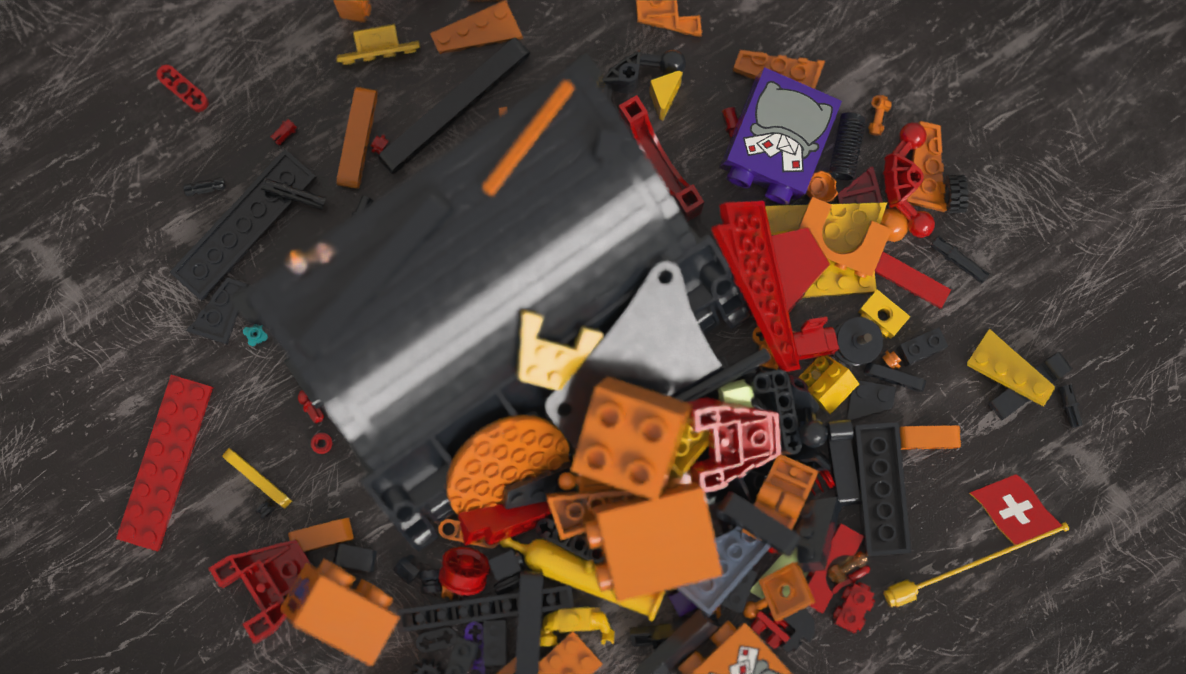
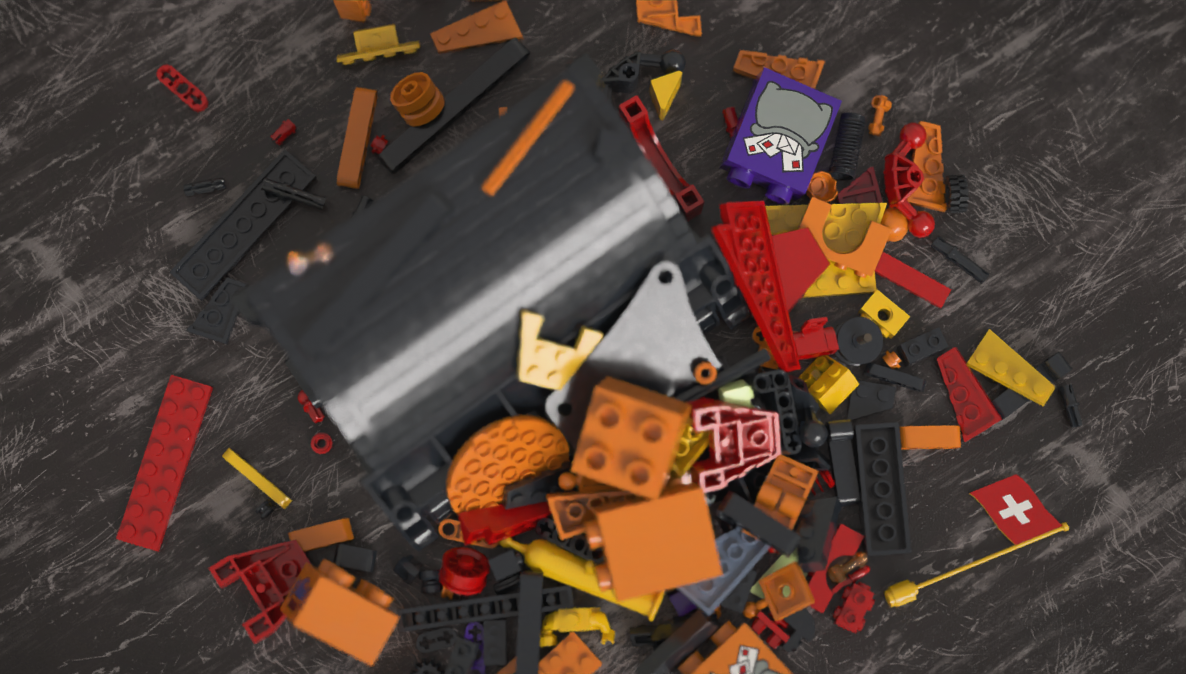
teal plate [243,326,268,346] -> none
none -> orange wheel [390,72,445,126]
none -> orange plate [694,362,716,384]
none -> red wing [937,347,1003,442]

